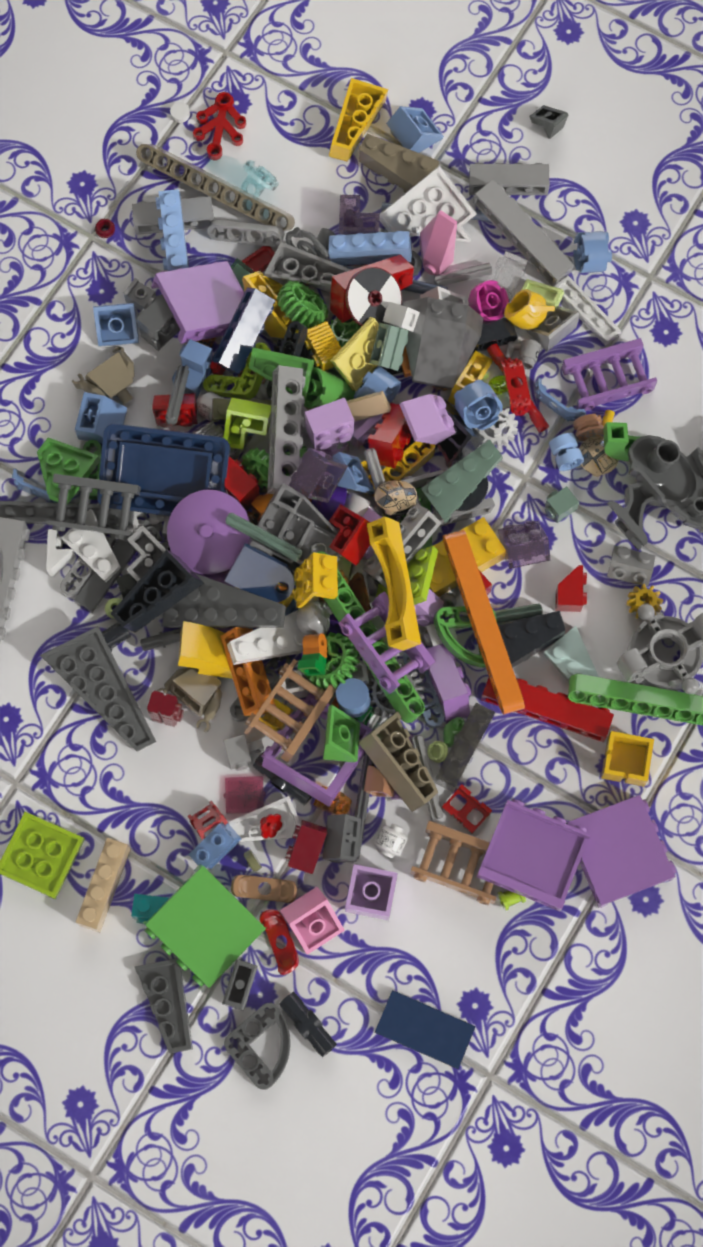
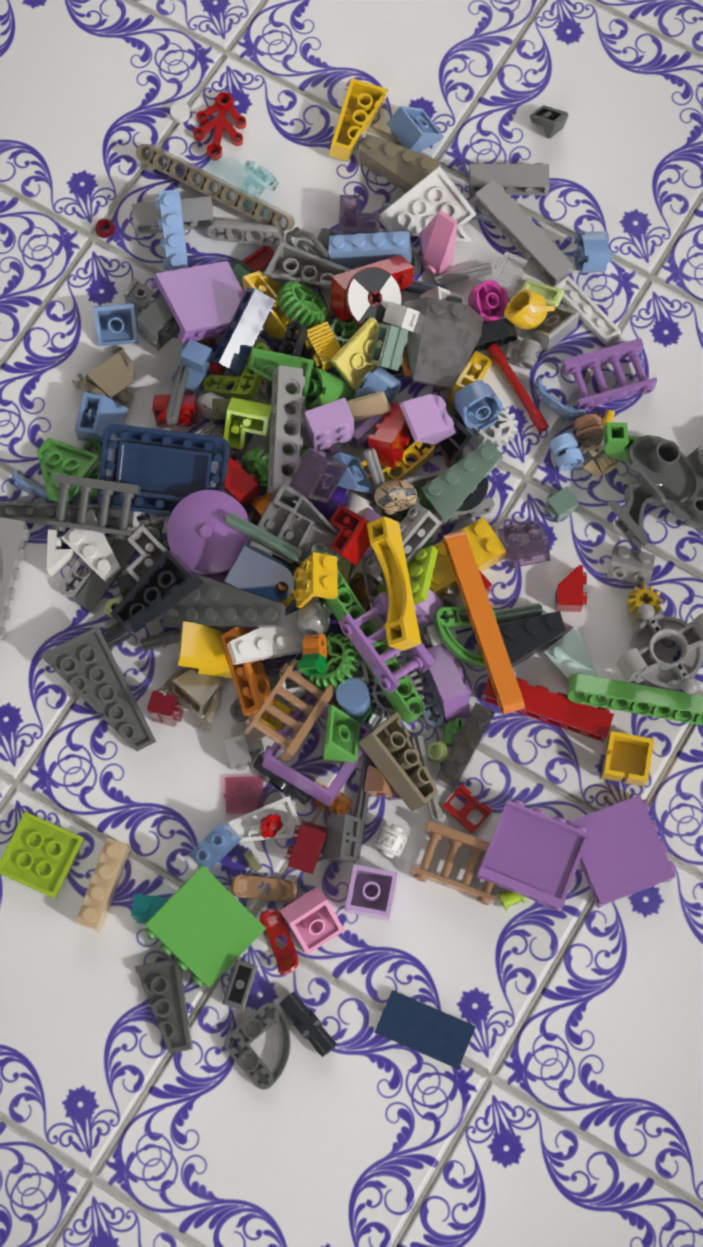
piece [187,800,228,840] -> none
clear neon green tile [488,375,508,395] -> none
red piece [501,358,531,416] -> none

